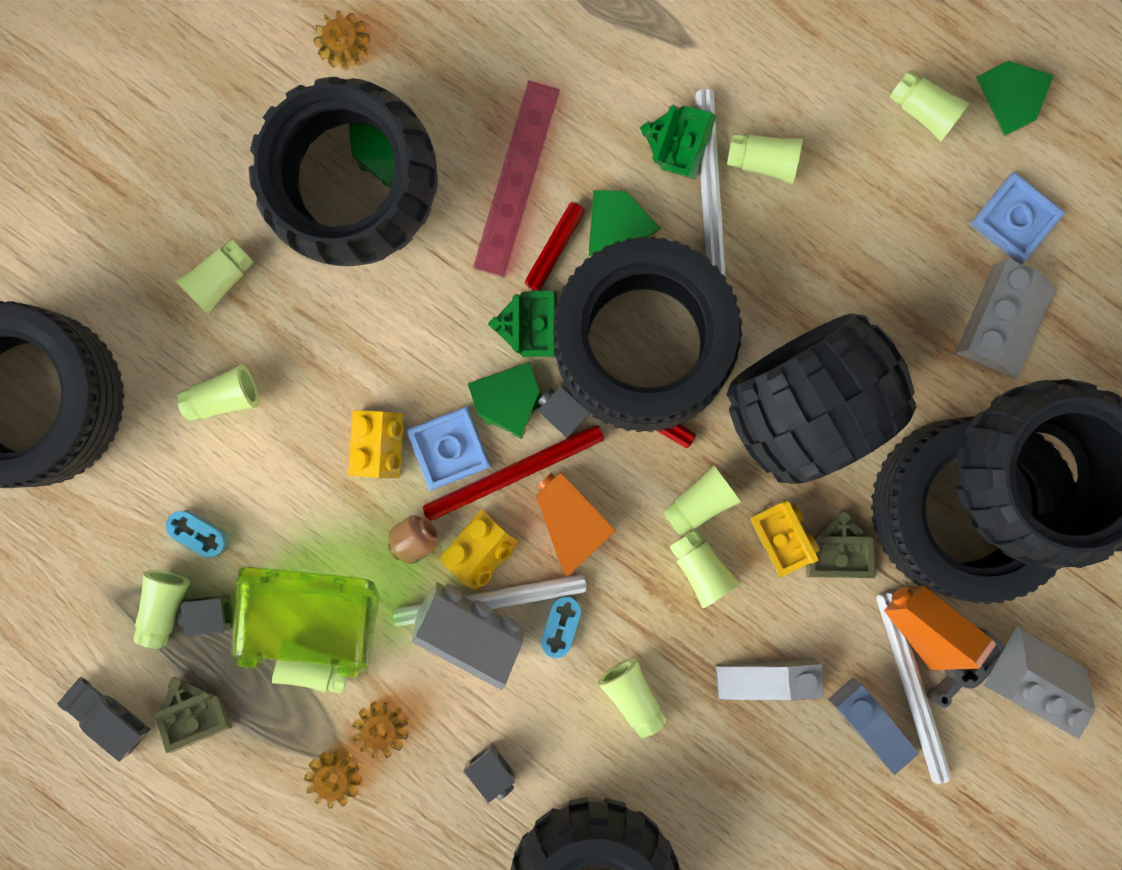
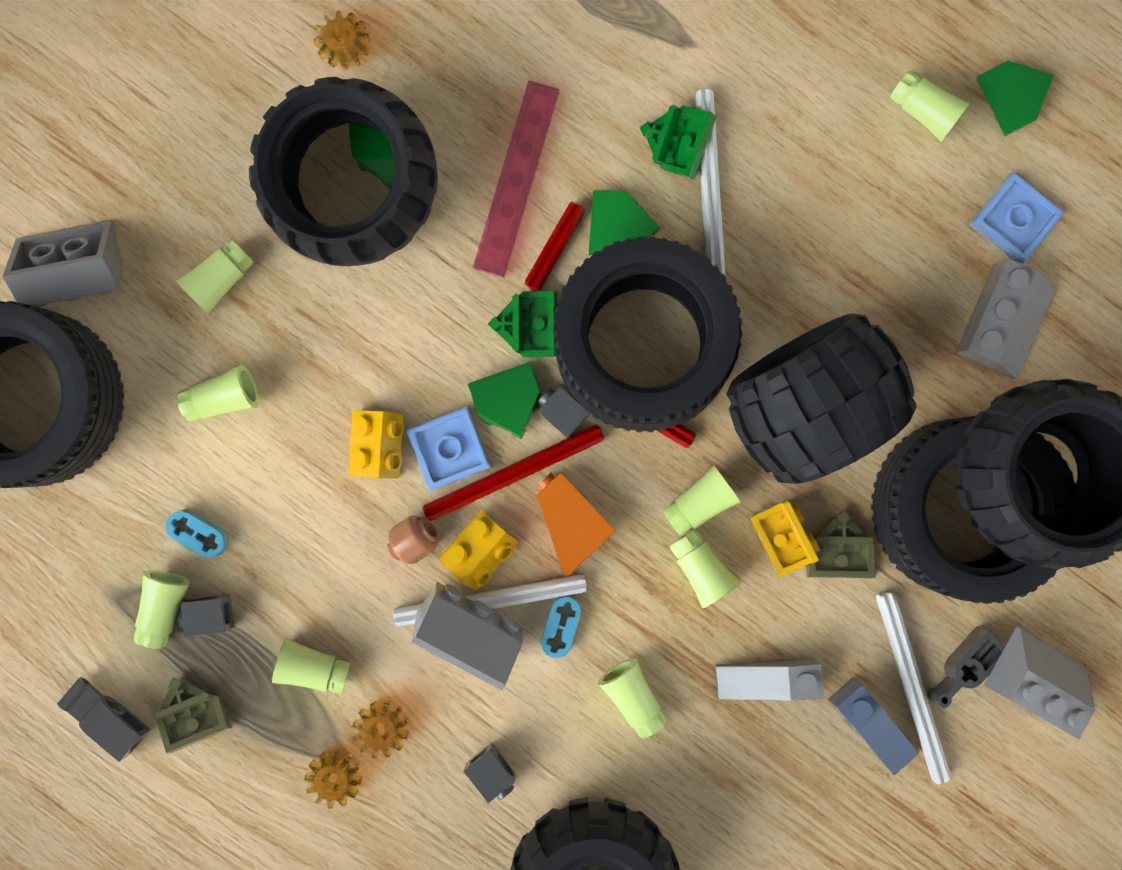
clear neon green windscreen [231,567,380,678] -> none
yellowish green plant [727,134,803,185] -> none
orange slope [884,586,996,670] -> none
none -> light grey slope [2,220,123,307]

